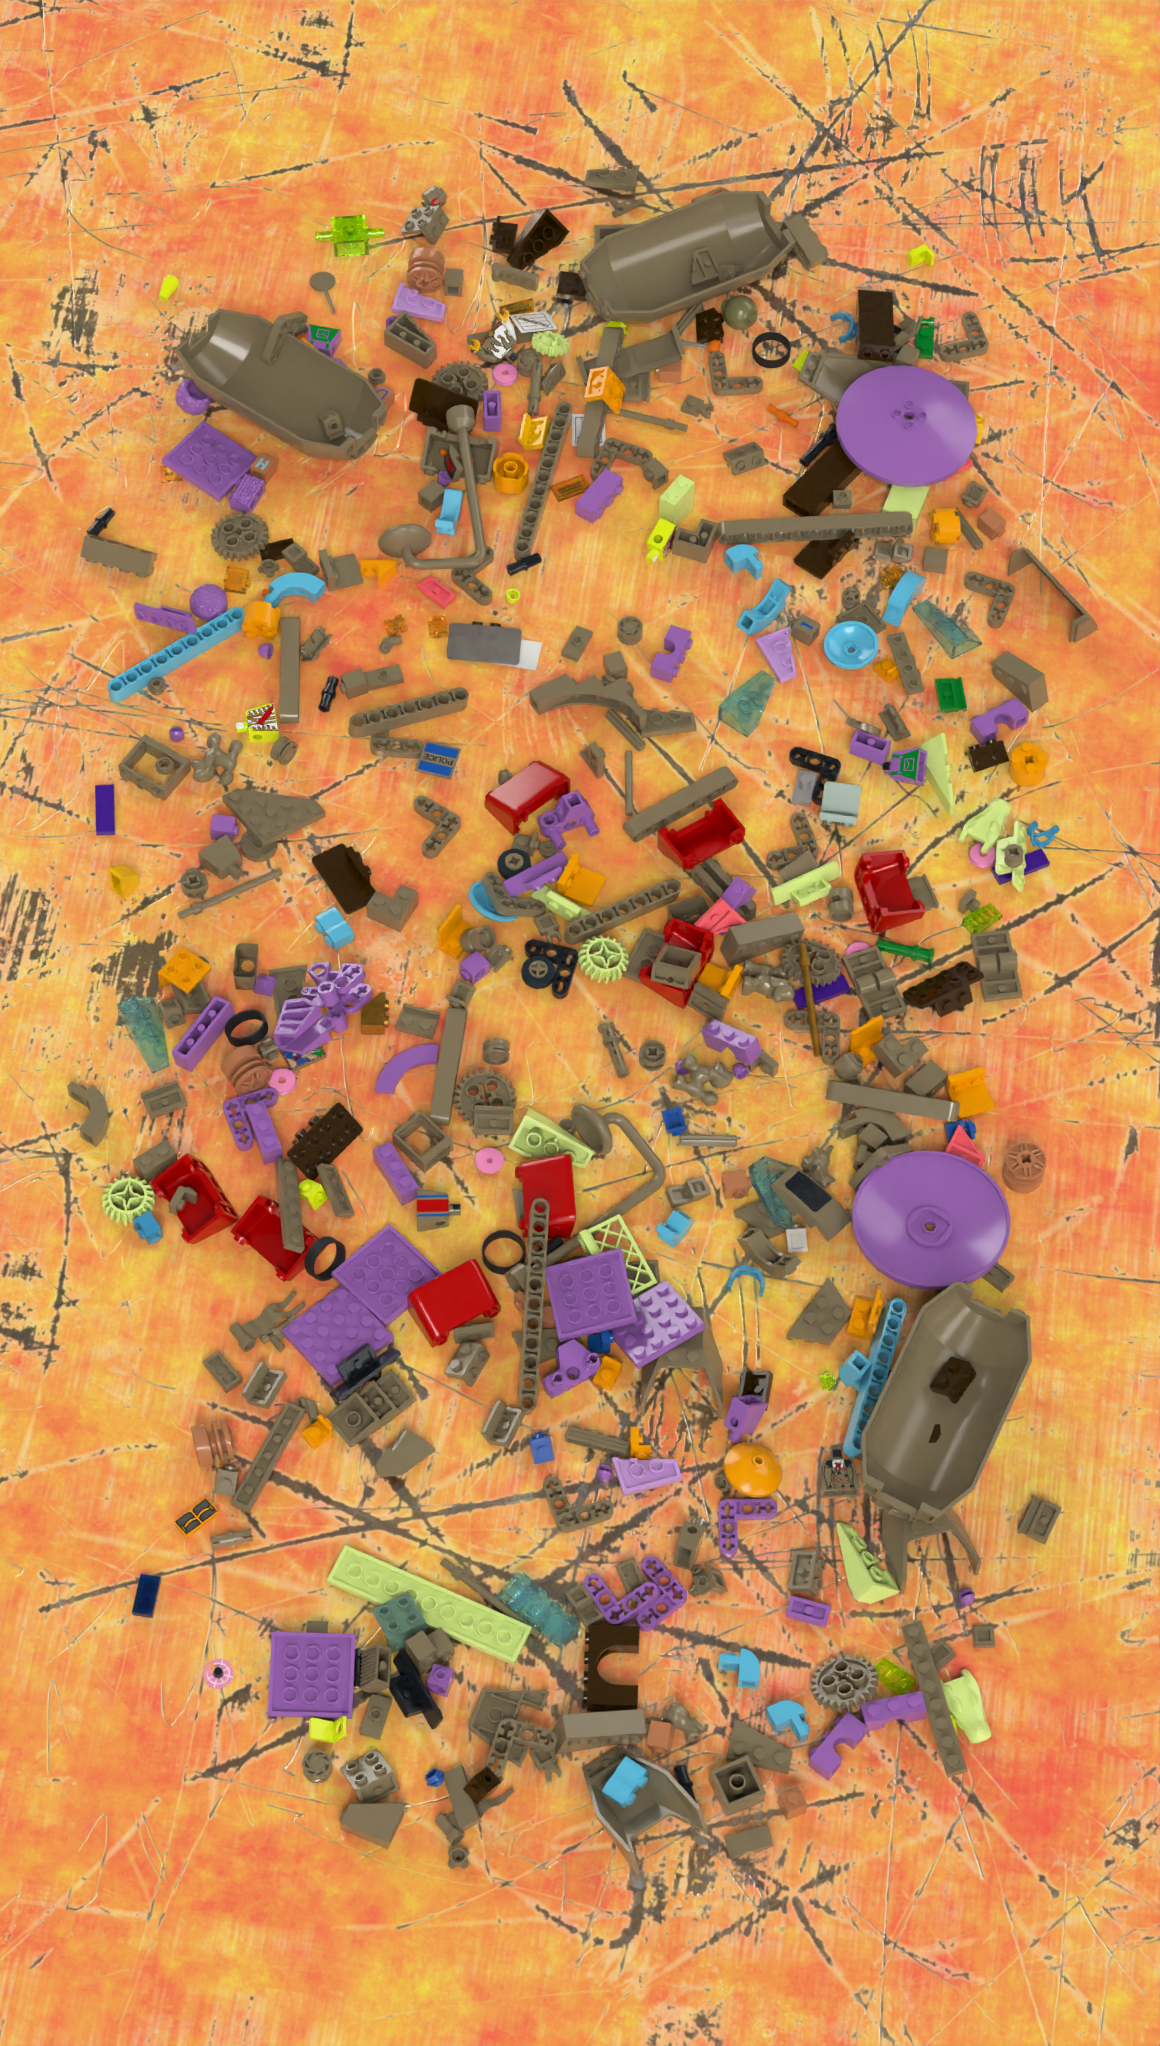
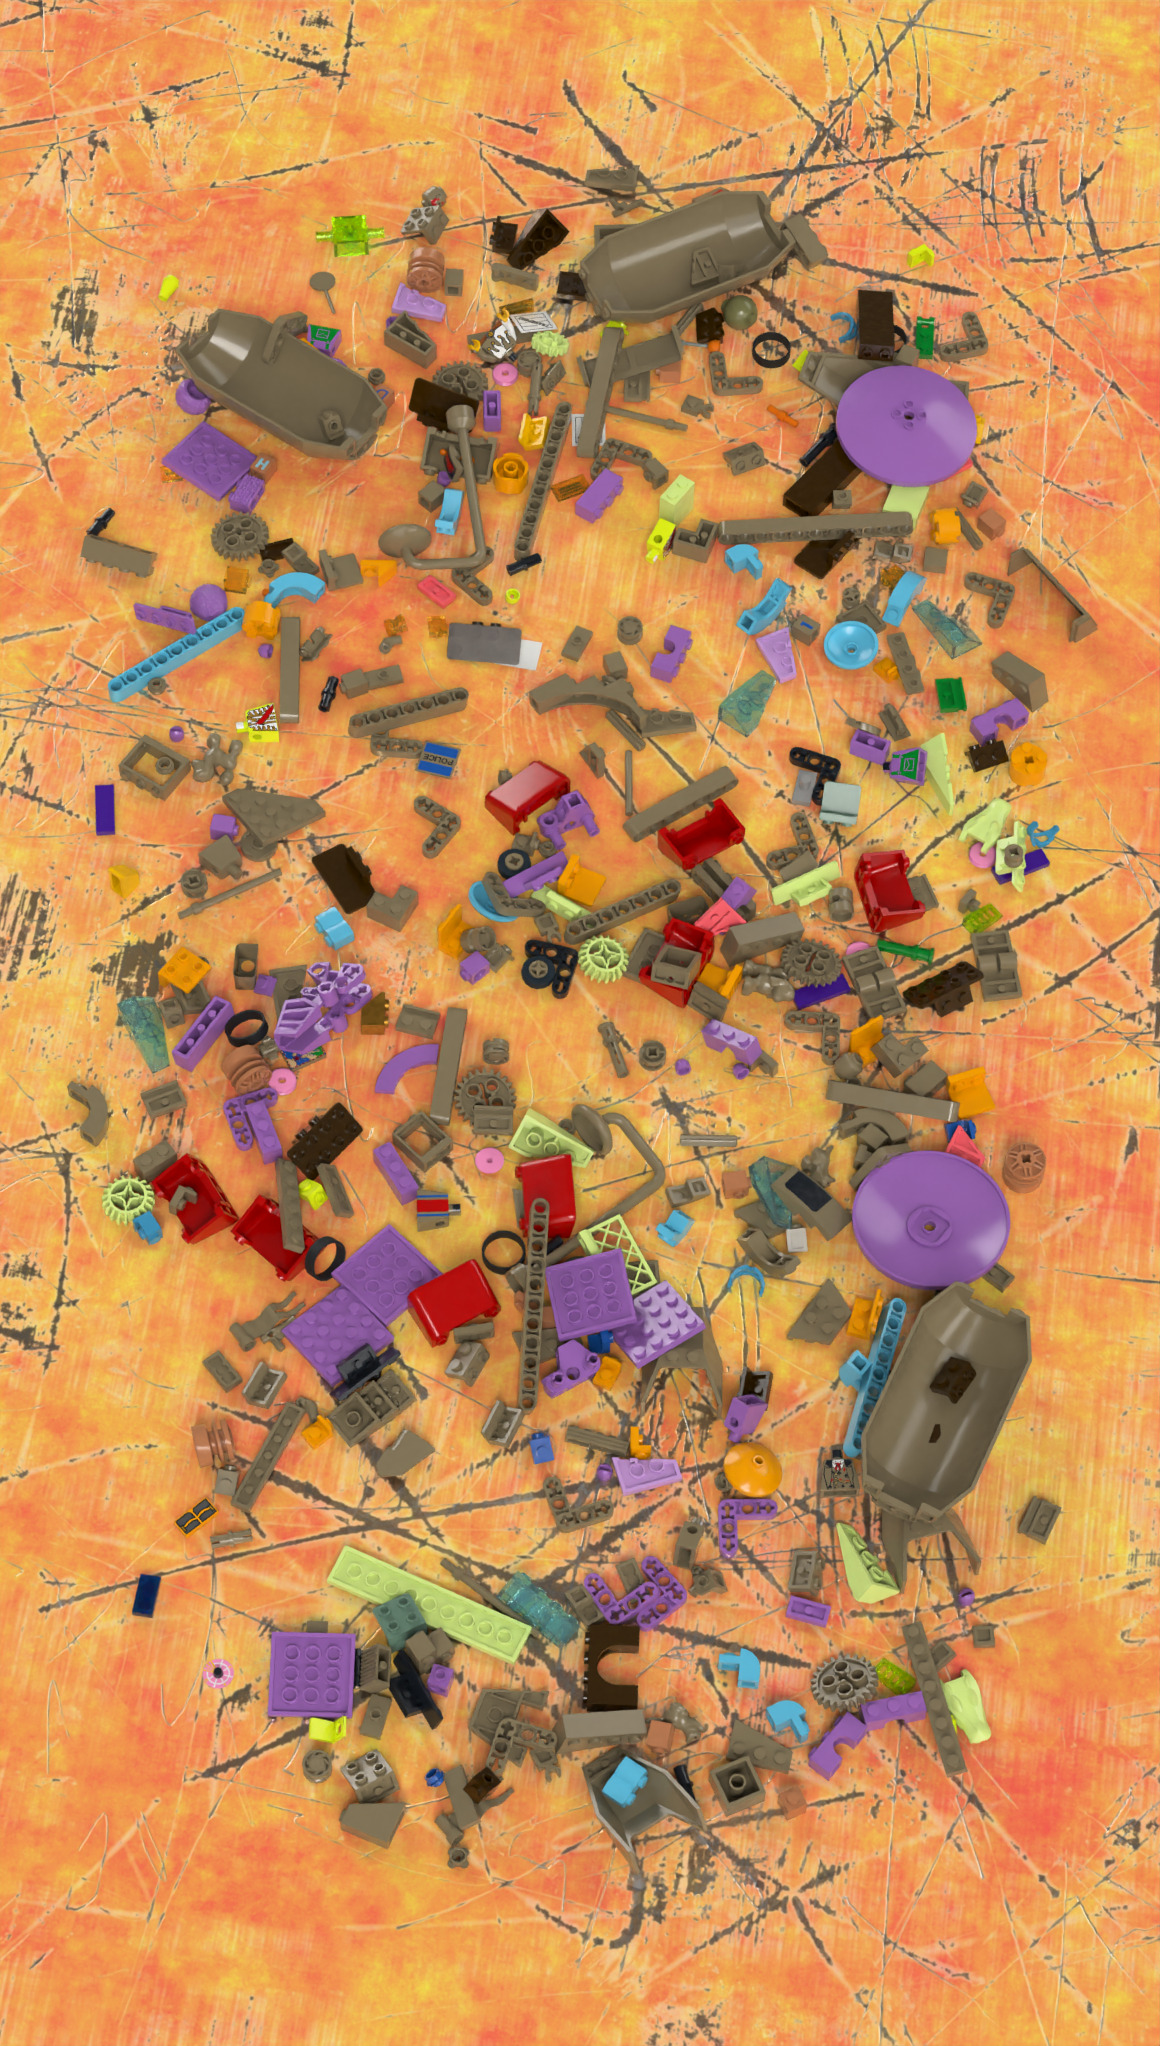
dark tan wheel [270,736,298,766] -> none
dark tan bracket [445,980,476,1009] -> none
light orange bracket [584,366,625,415] -> none
blue bracket [661,1107,687,1137] -> none
dark tan animal [670,1054,733,1106] -> none
dark tan slope [724,1825,774,1859] -> none
pearl gold bar [798,943,822,1057] -> none
clear neon green plate [819,1370,835,1391] -> none
dark tan piece [894,316,923,352] -> none

